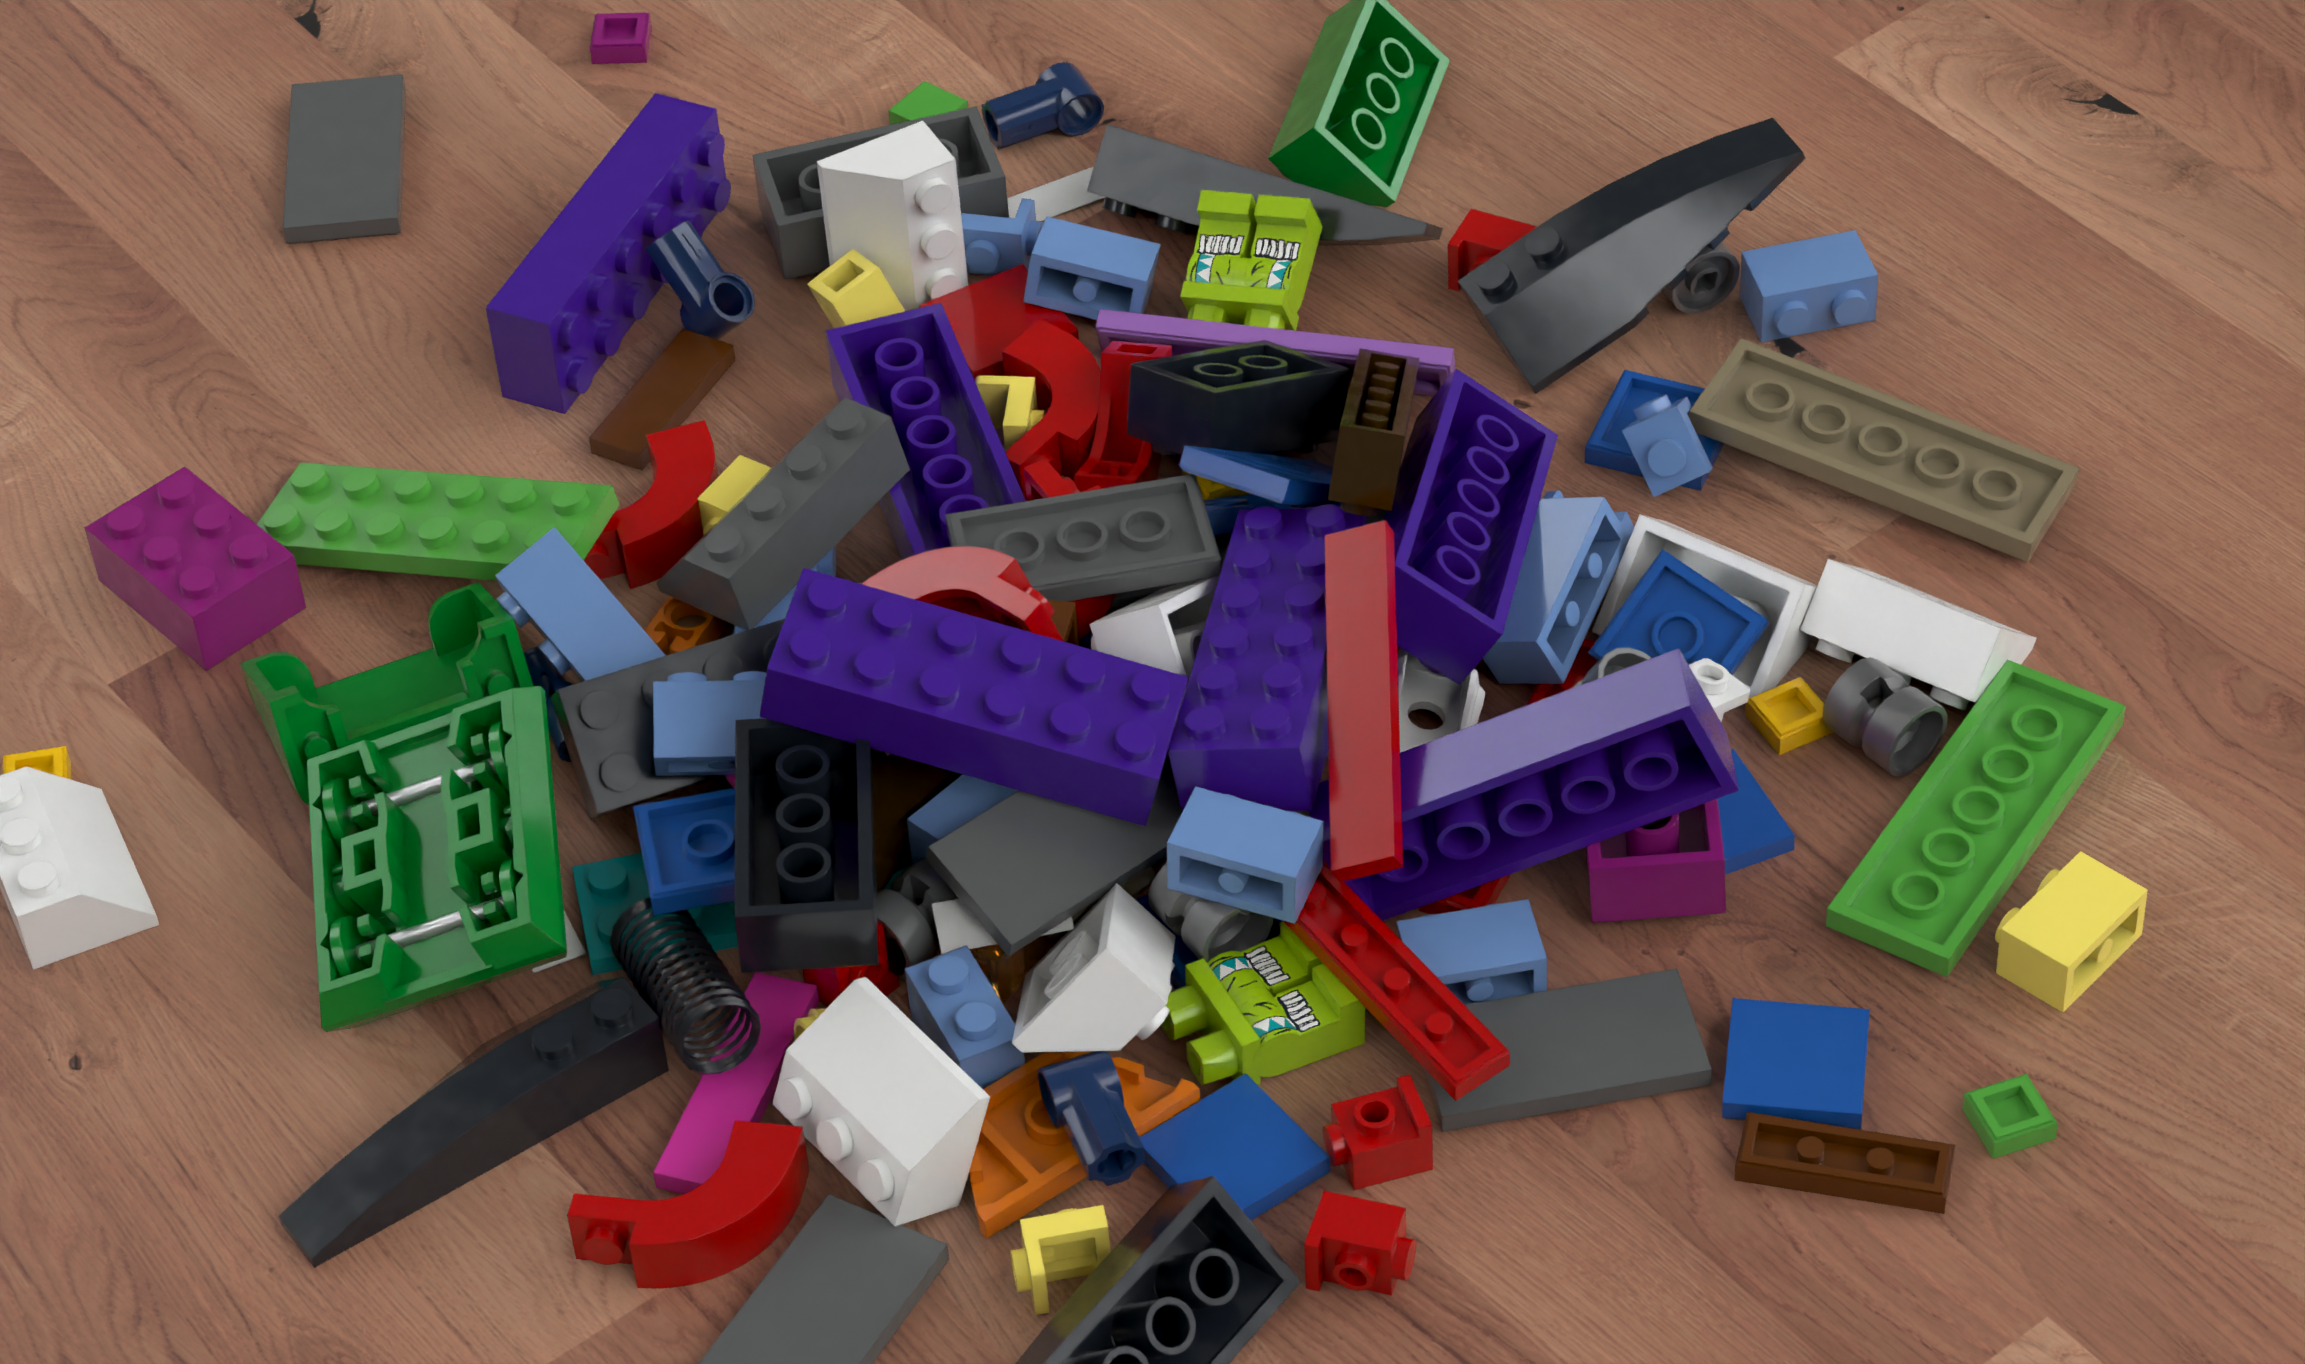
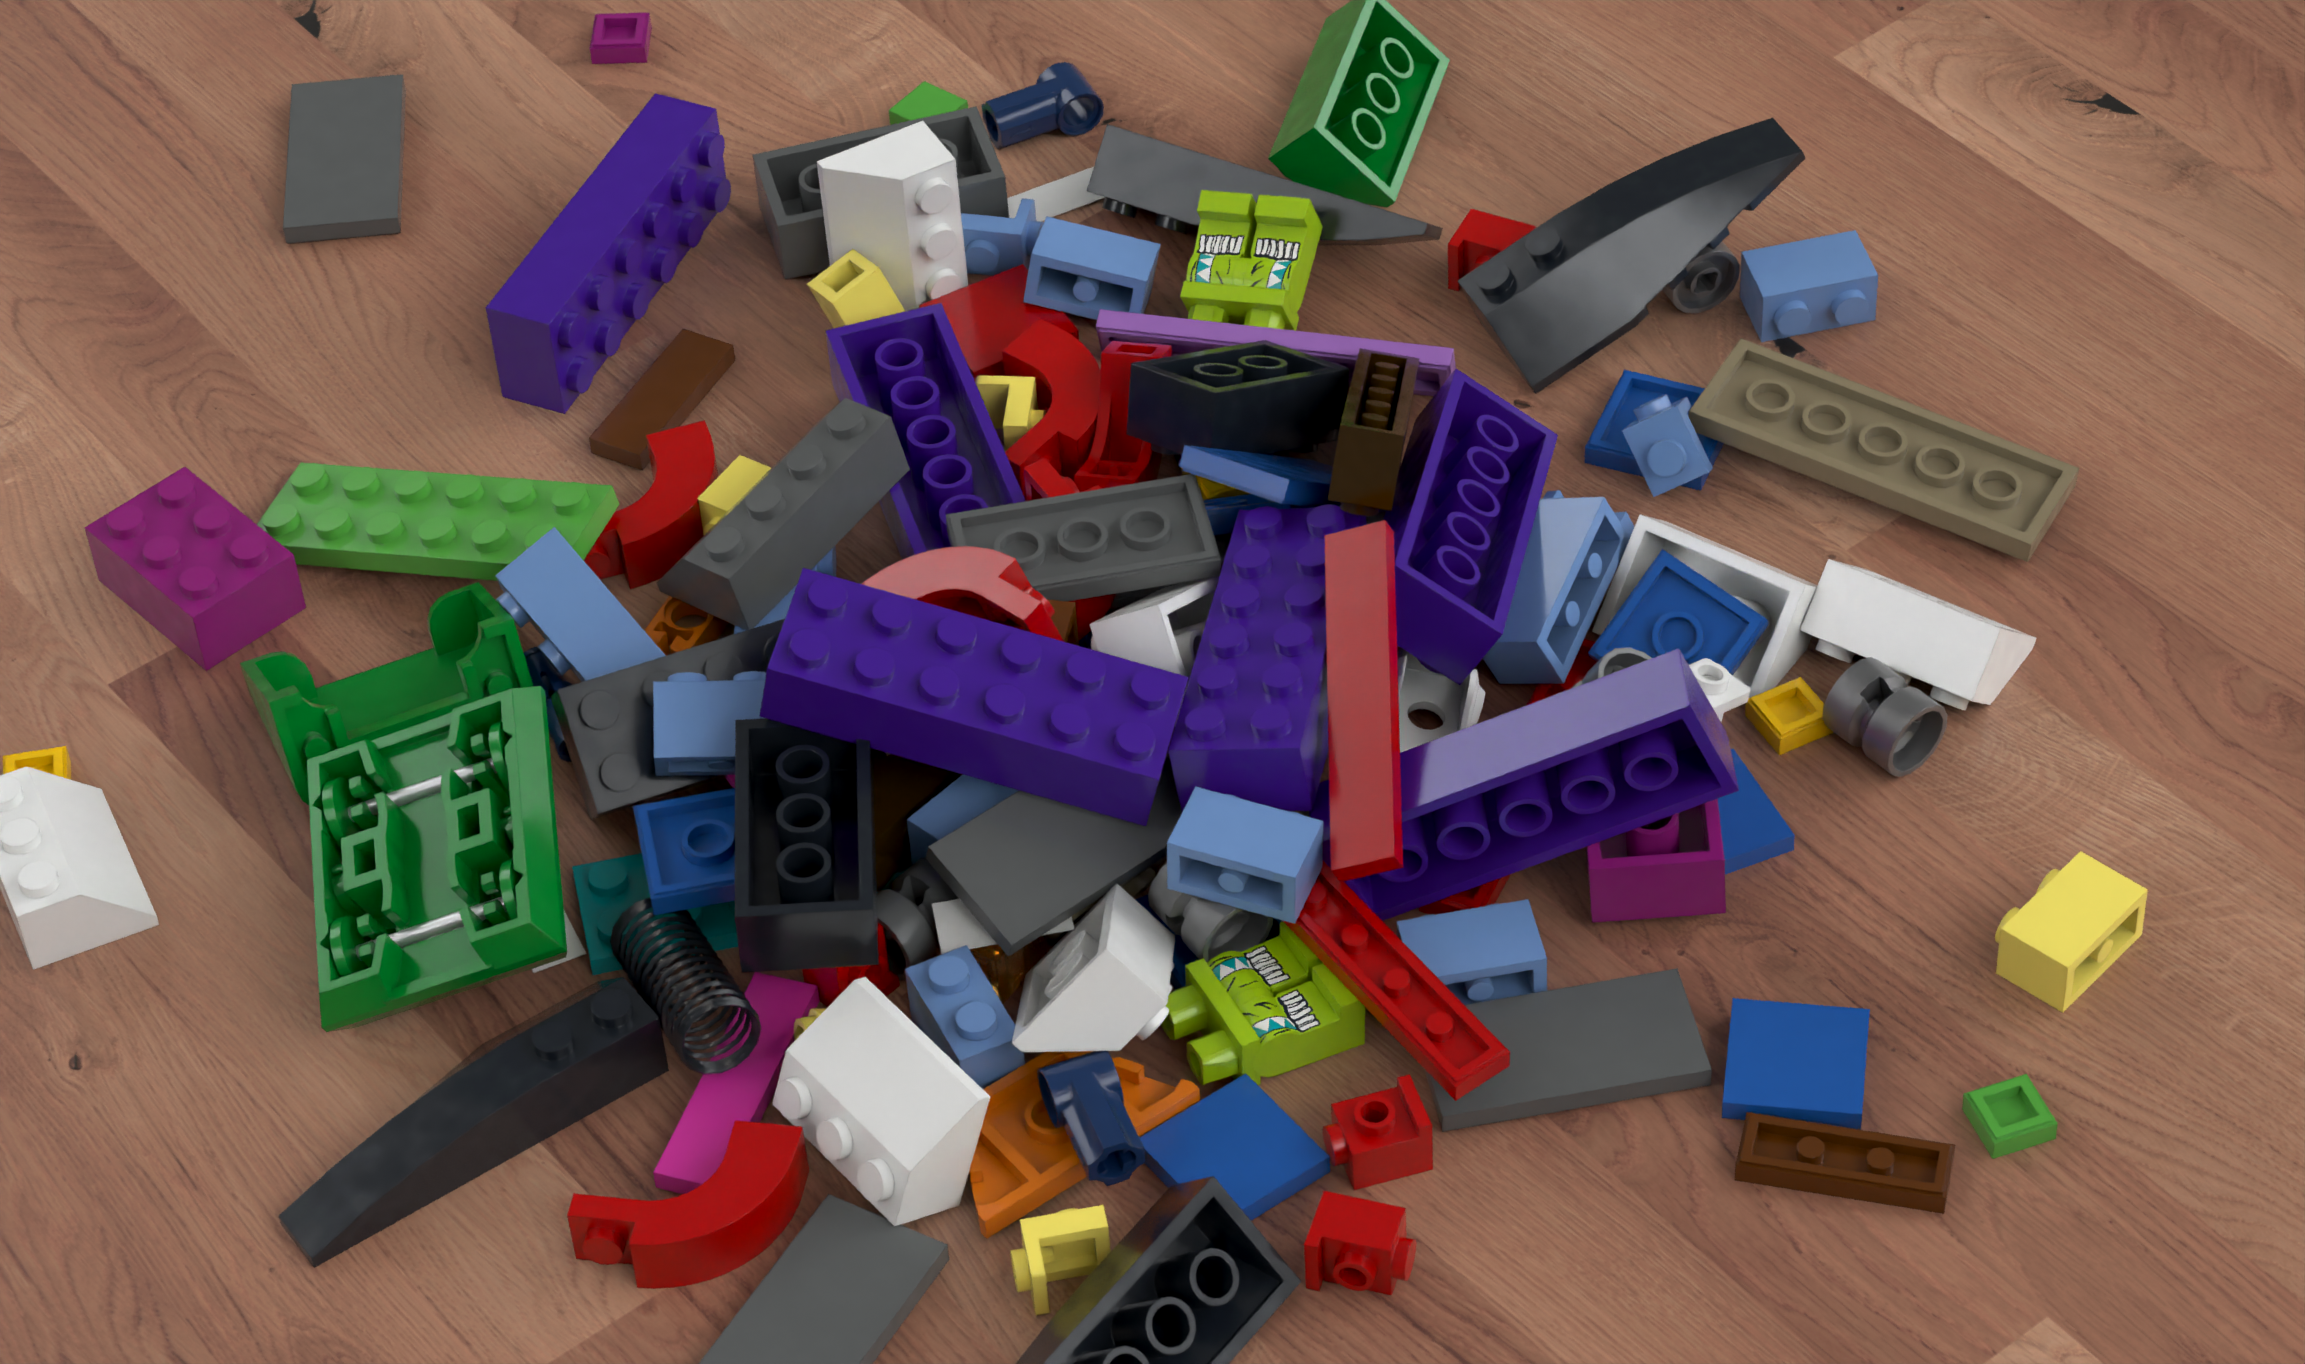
dark blue piece [645,220,755,340] -> none
bright green plate [1826,659,2126,977] -> none

